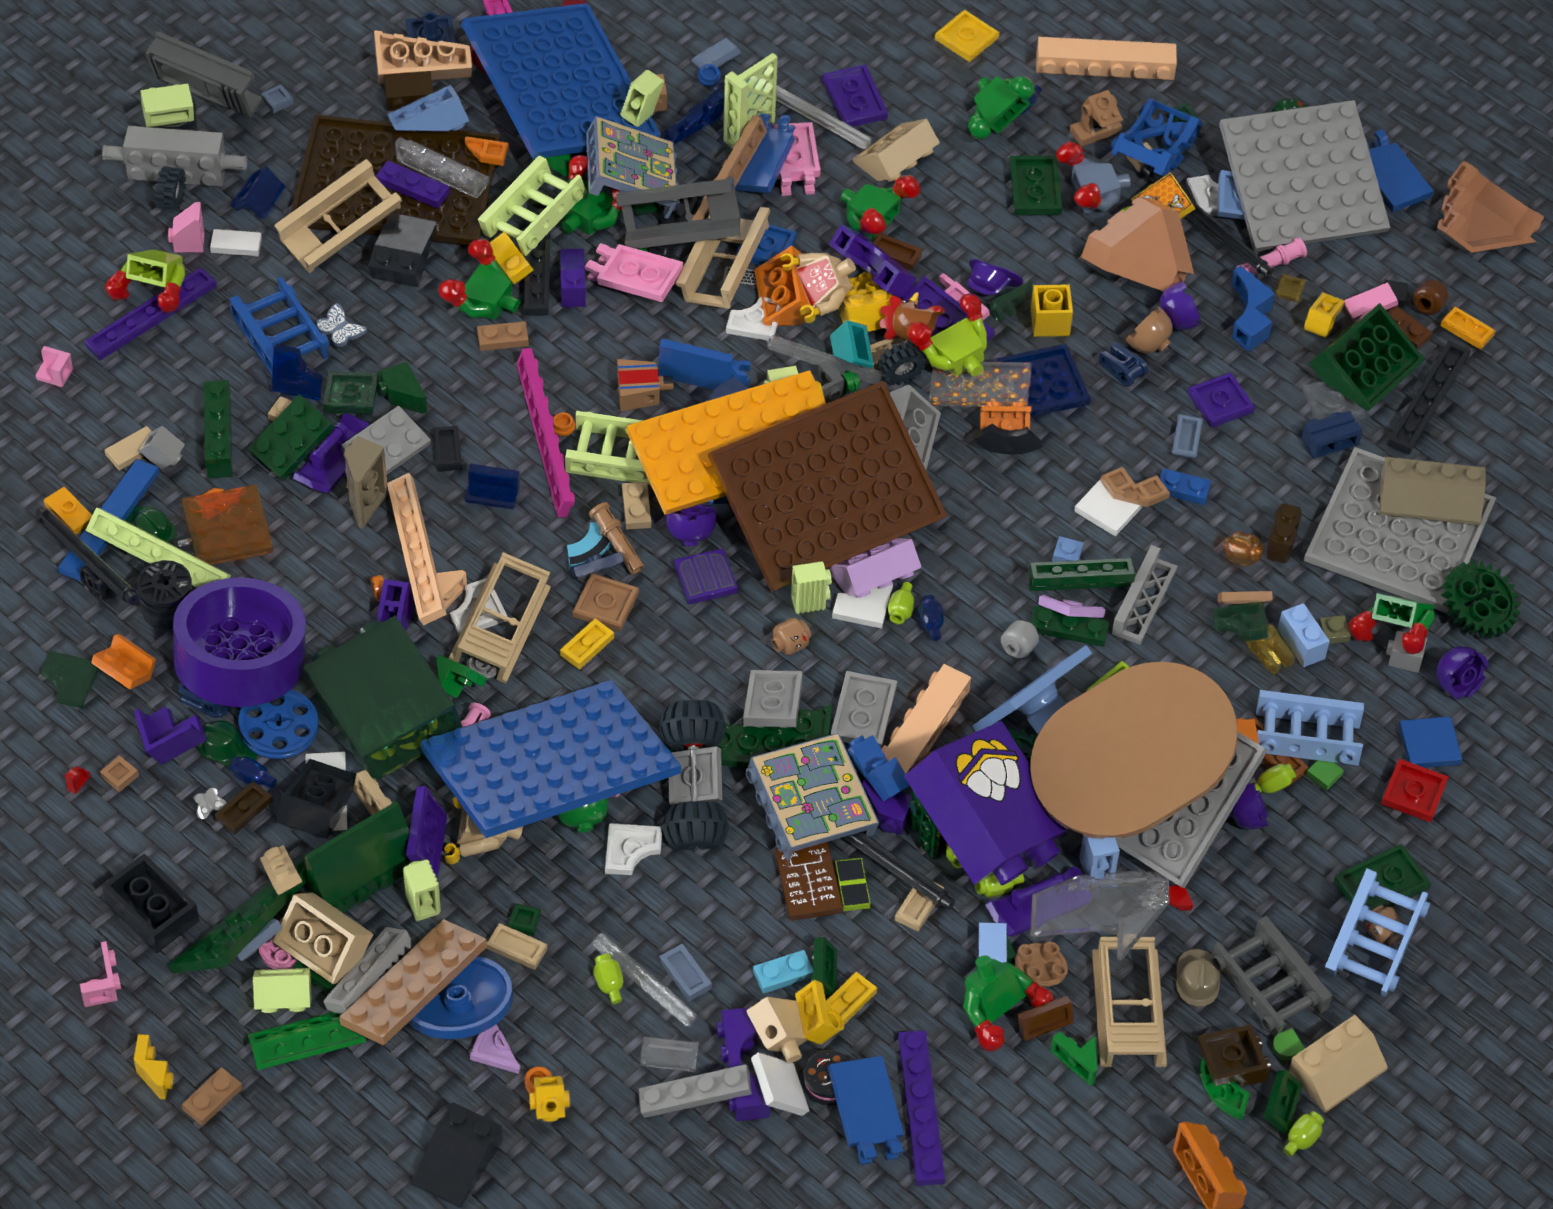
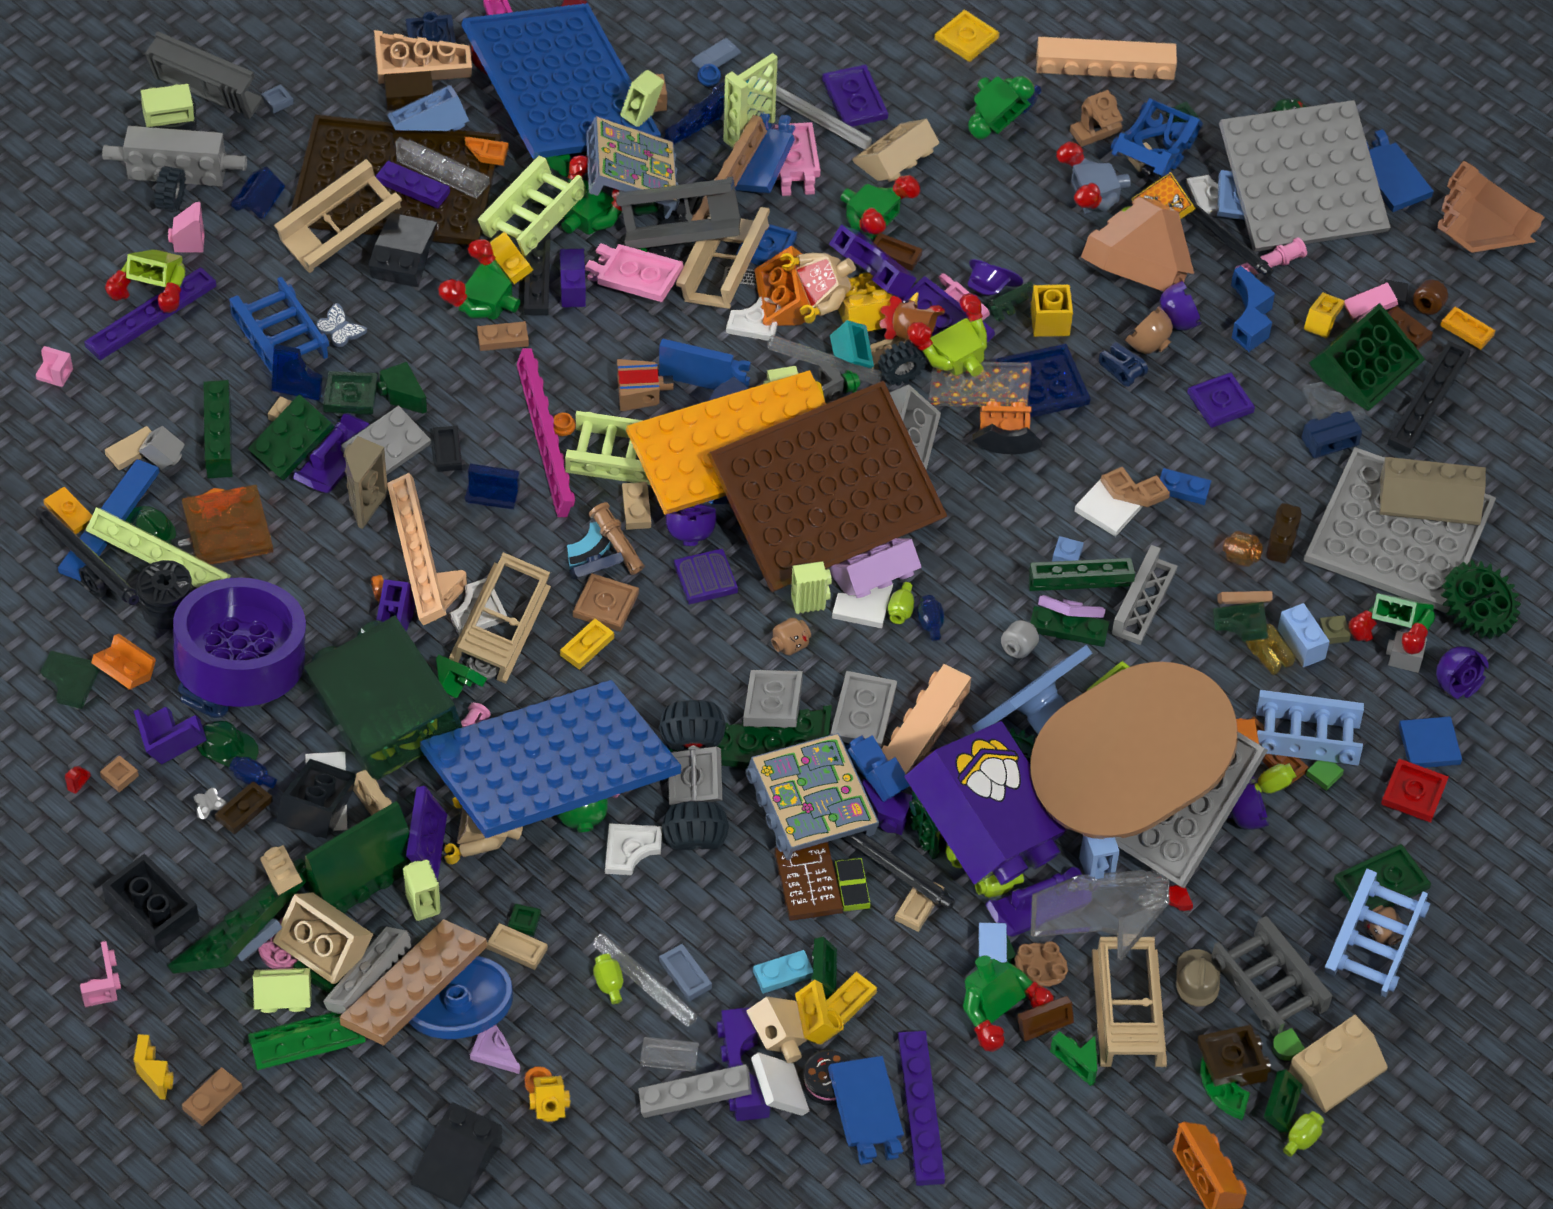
white tile [210,229,262,256] -> none
blue wedge [239,690,318,759] -> none
dark green plate [1009,156,1062,215] -> none
sand blue tile [1172,415,1203,459] -> none
clear yellow tile [1275,274,1306,303] -> none

